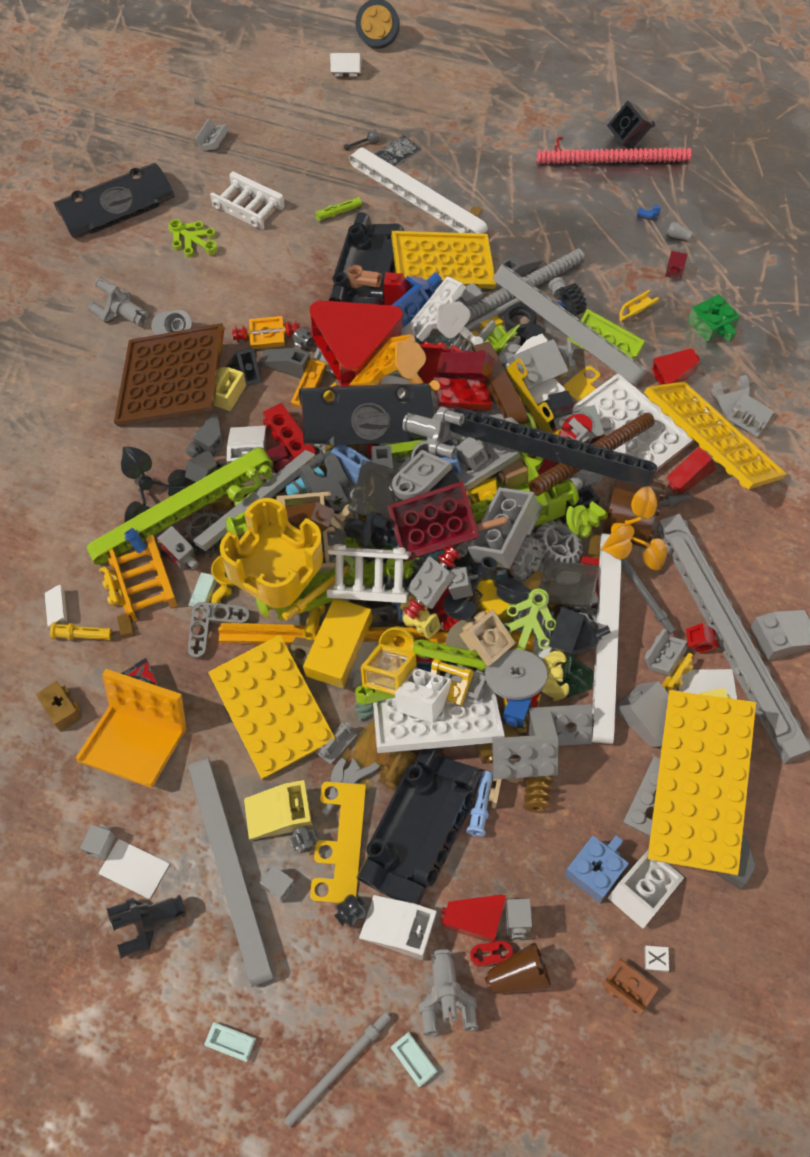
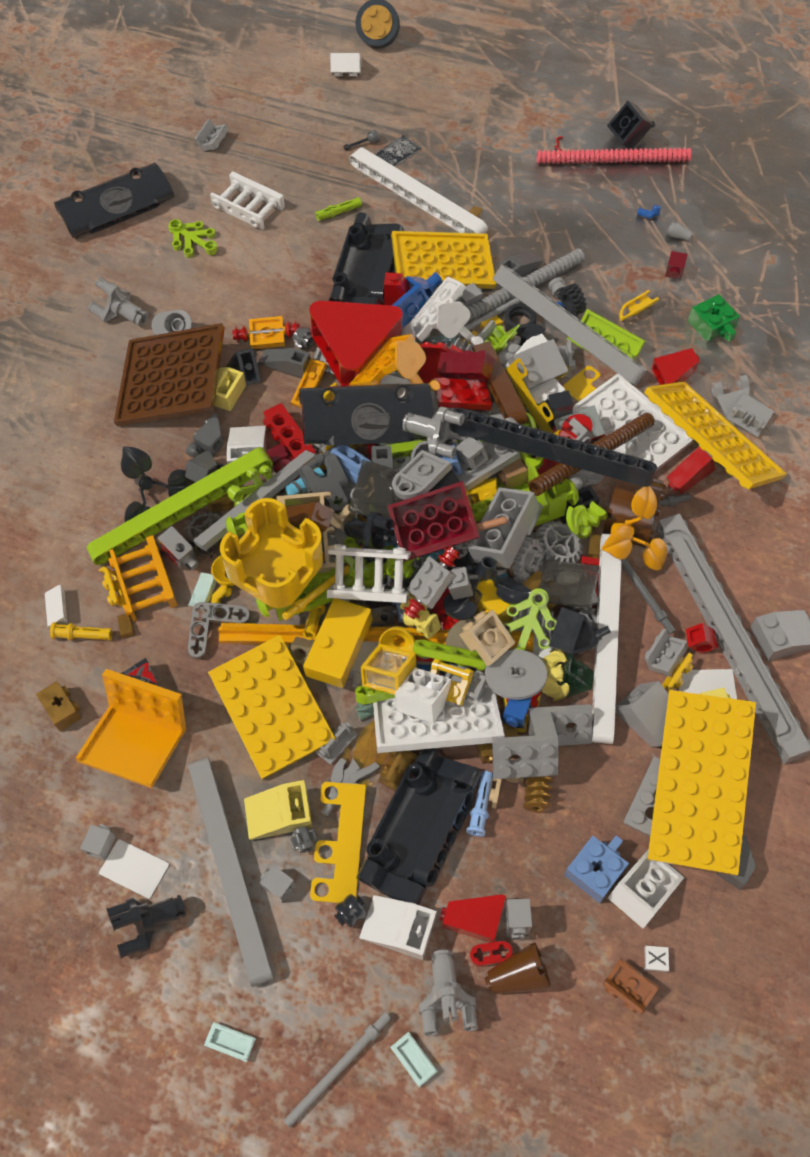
blue pin [124,528,147,553] -> none
nougat piece [347,265,382,288] -> none

